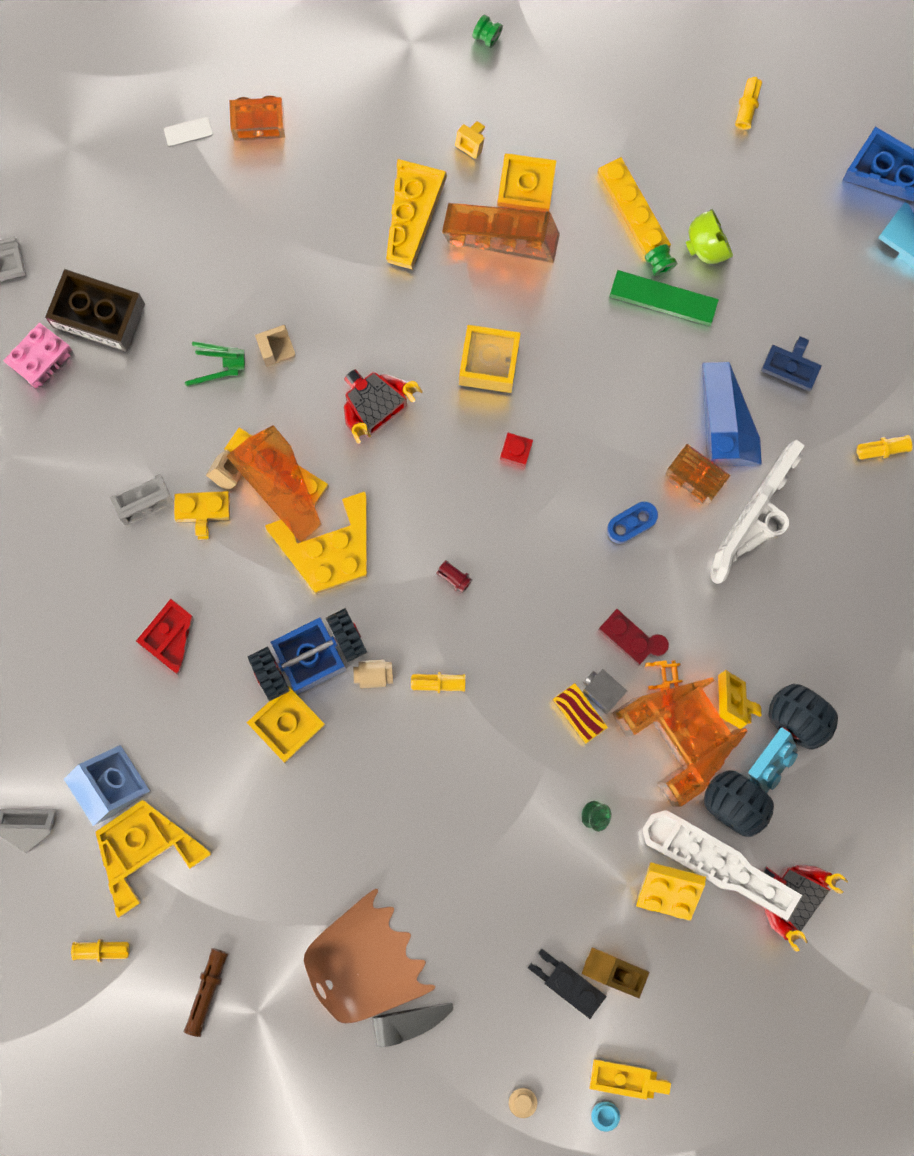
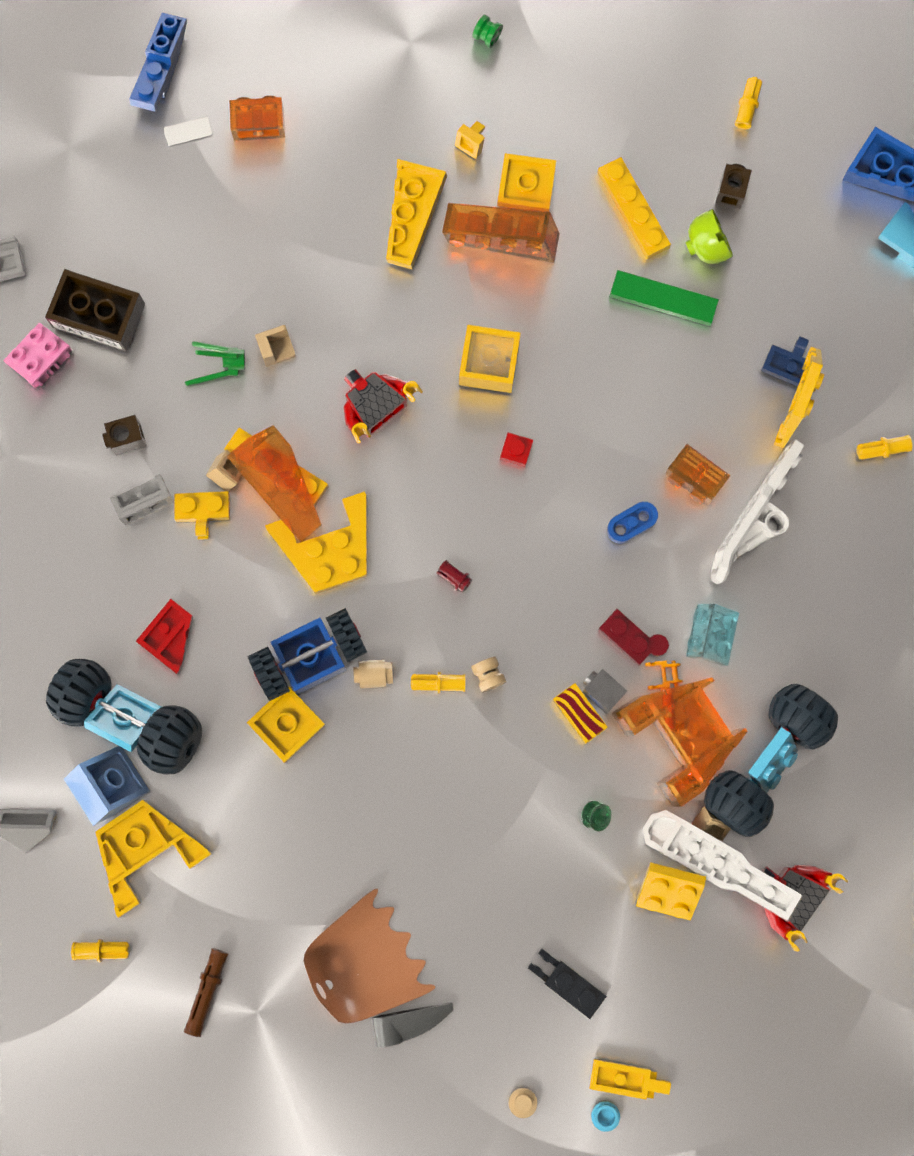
pearl gold slope [581,947,650,999] -> none
green wheel [644,244,678,277] -> none
wedge [702,362,762,467] -> none
yellow plate [718,670,762,729] -> none
none -> black plate [46,659,202,775]
none -> dark brown brick [102,415,147,455]
none -> blue slope [129,12,187,112]
none -> tan wheel [471,656,507,693]
none -> clear light blue bracket [686,604,739,666]
none -> tan slope [692,806,731,842]
none -> dark brown brick [715,164,752,209]
none -> yellow wing [773,346,824,448]

